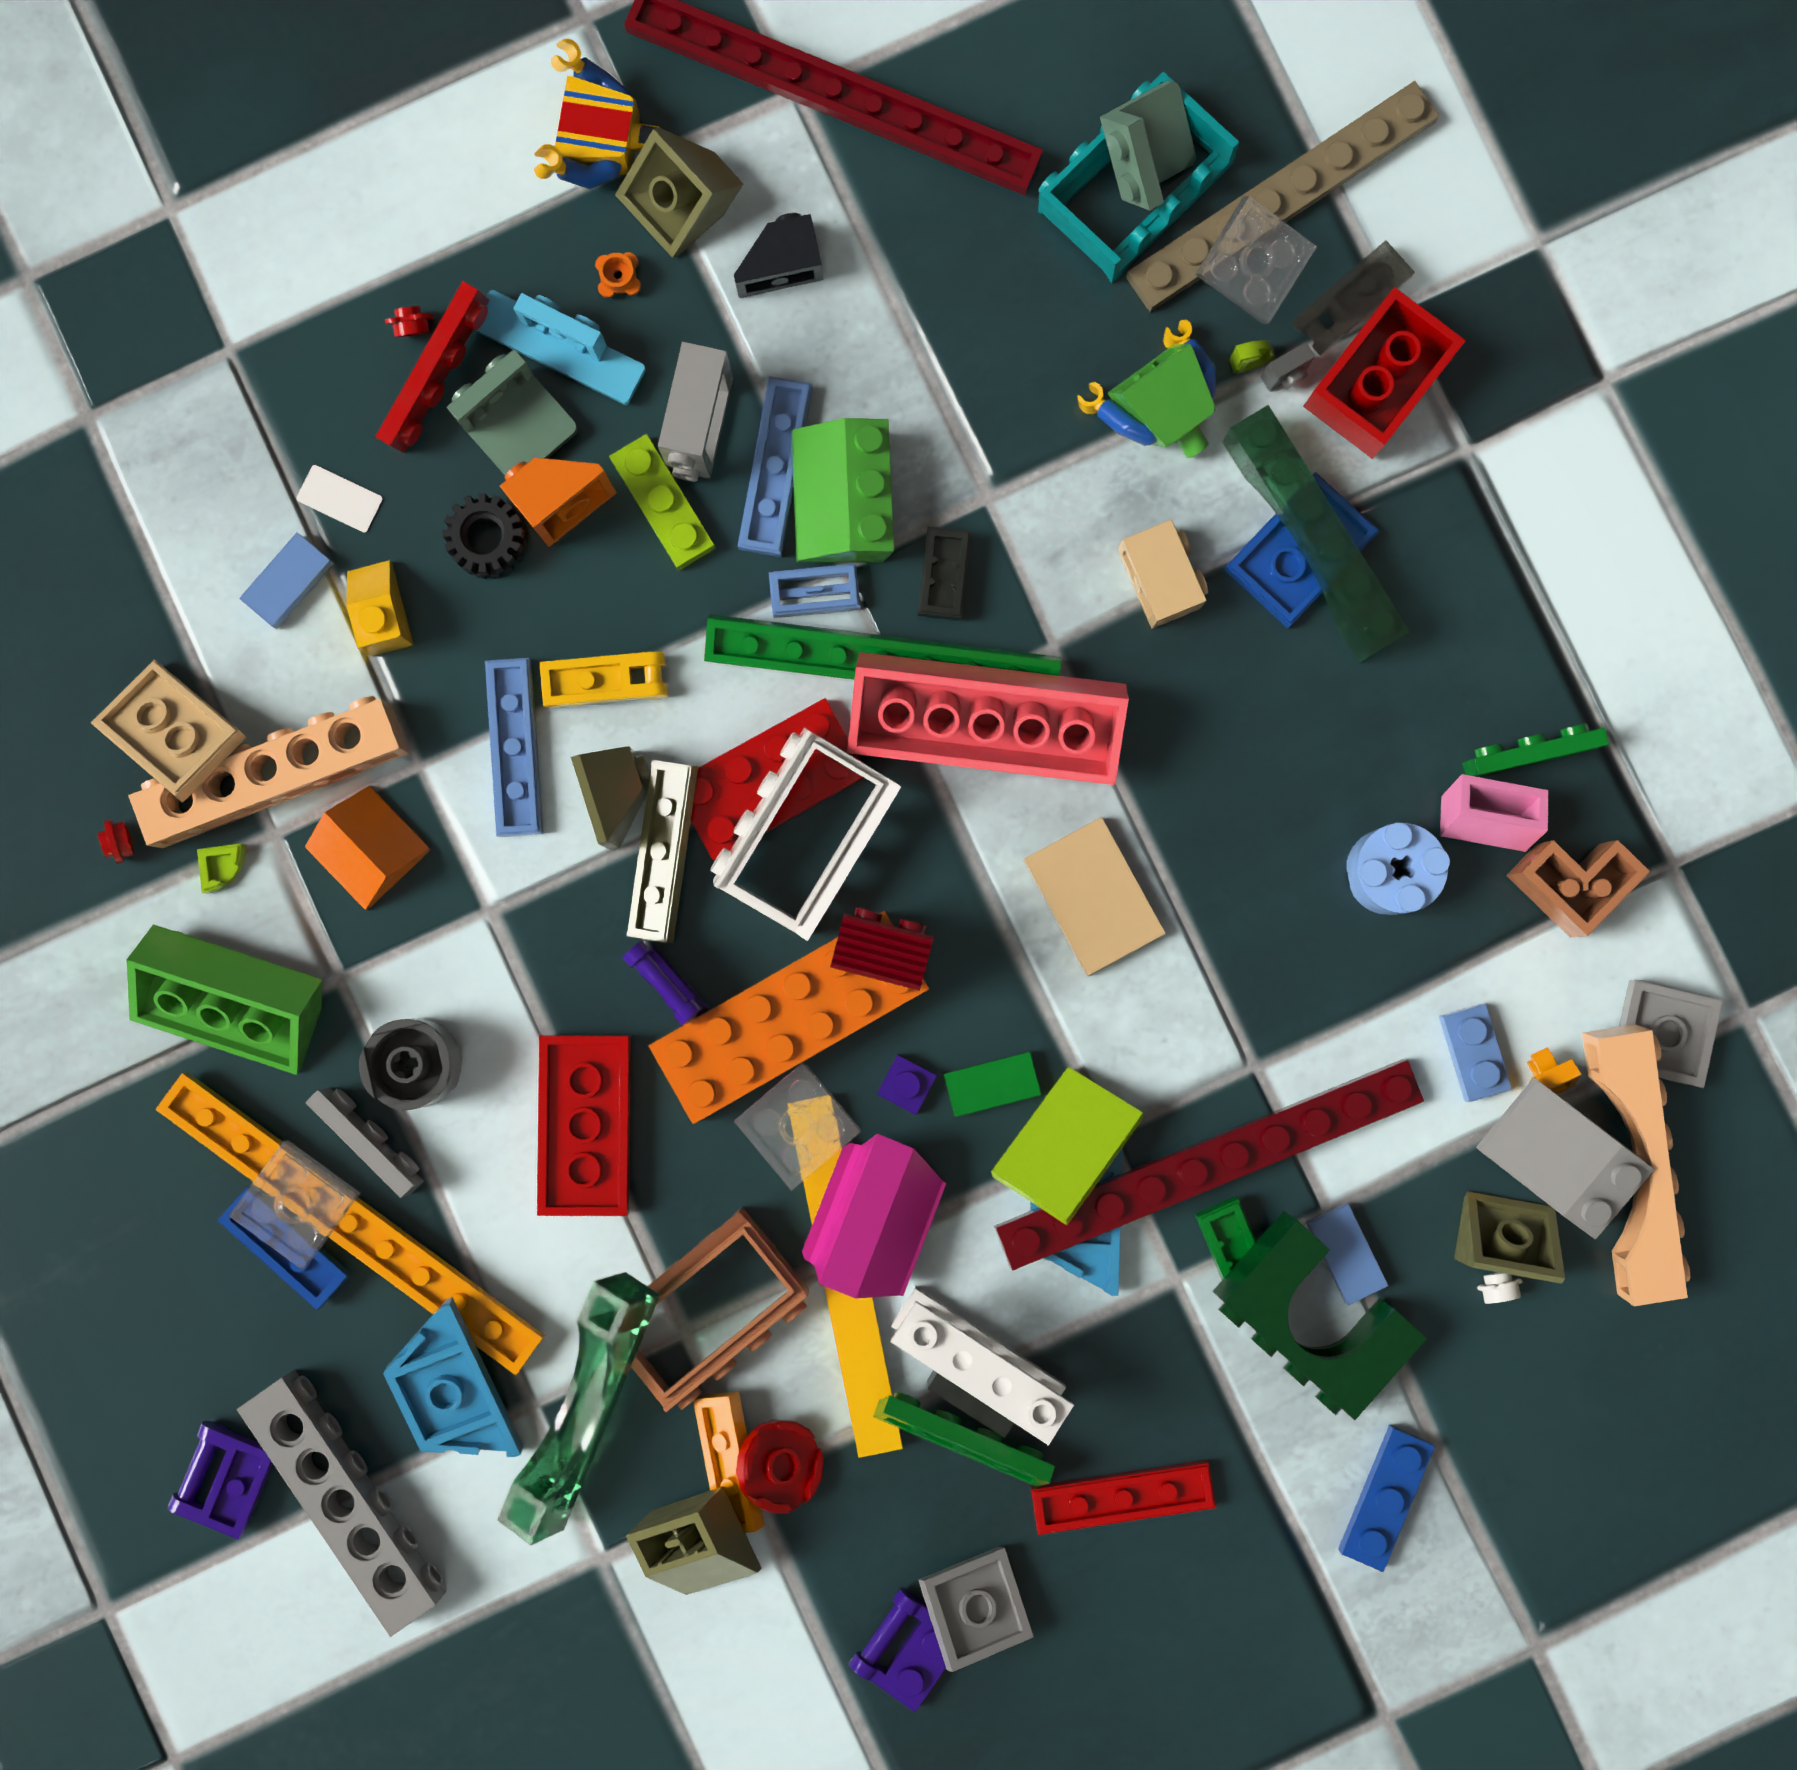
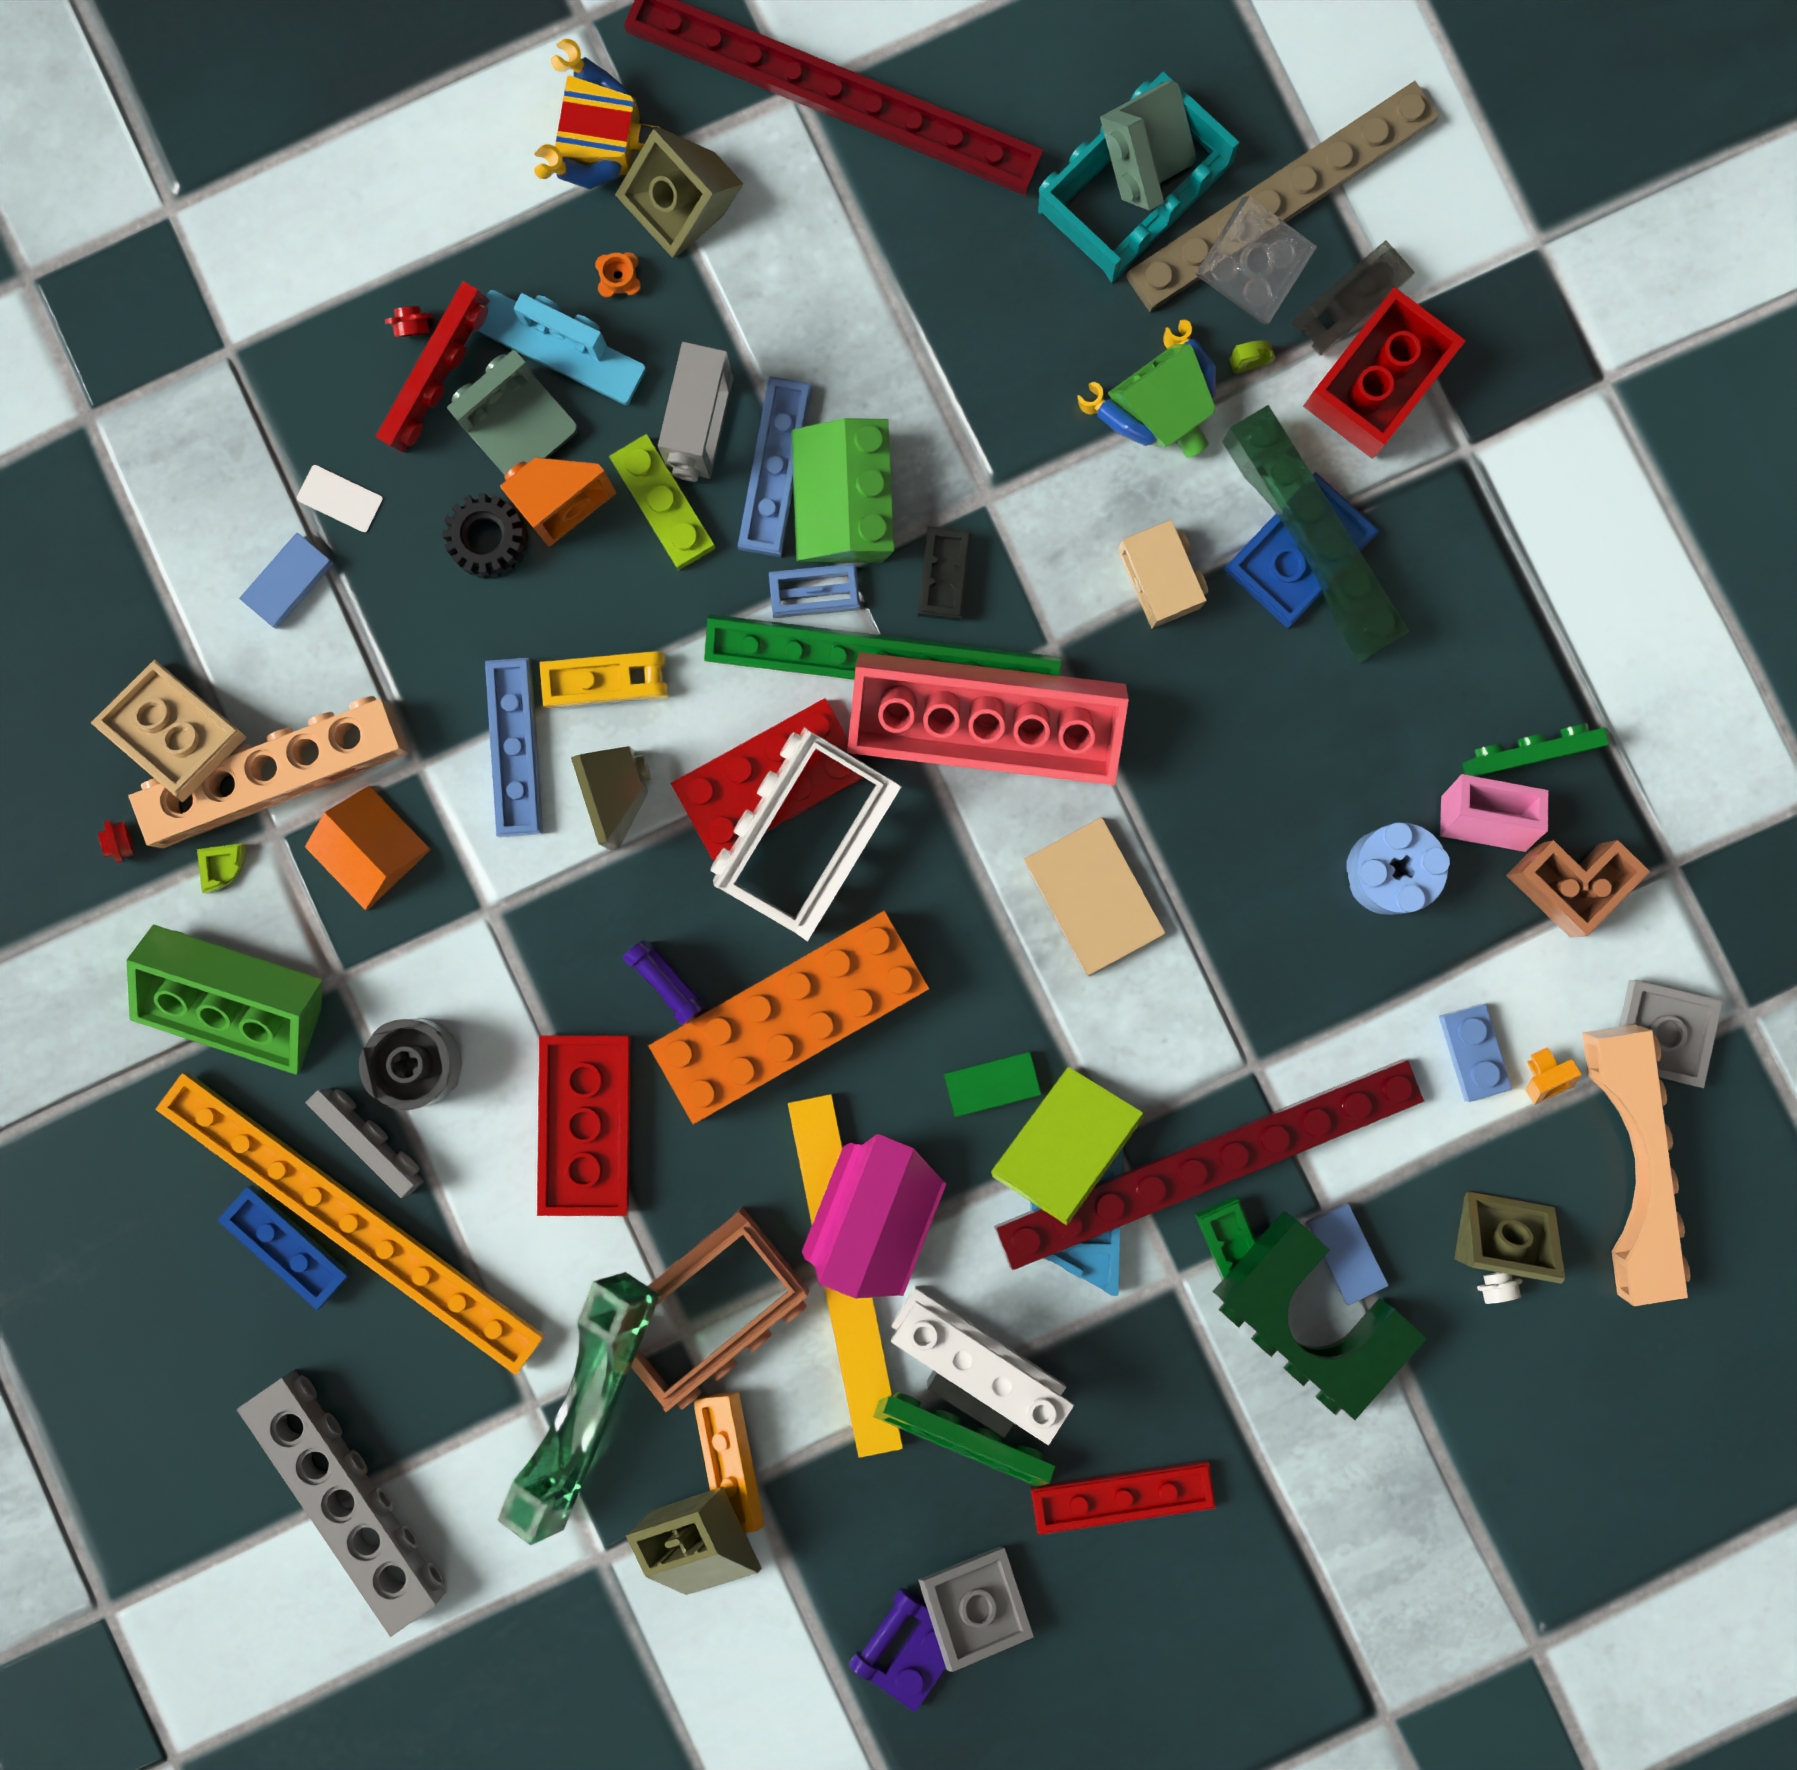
dark purple plate [167,1421,273,1540] -> none
clear plate [229,1140,360,1269] -> none
yellow slope [346,560,414,657] -> none
dark azure wing [383,1297,523,1457] -> none
tile [627,760,698,943] -> none
black slope [734,213,824,298] -> none
clear plate [734,1062,862,1191] -> none
red tile [736,1419,824,1514] -> none
dark red brick [830,908,934,991] -> none
dark purple plate [877,1054,937,1115] -> none
dark grey plate [1261,342,1316,392] -> none
blue plate [1338,1425,1435,1572] -> none
light grey slope [1476,1077,1655,1240] -> none

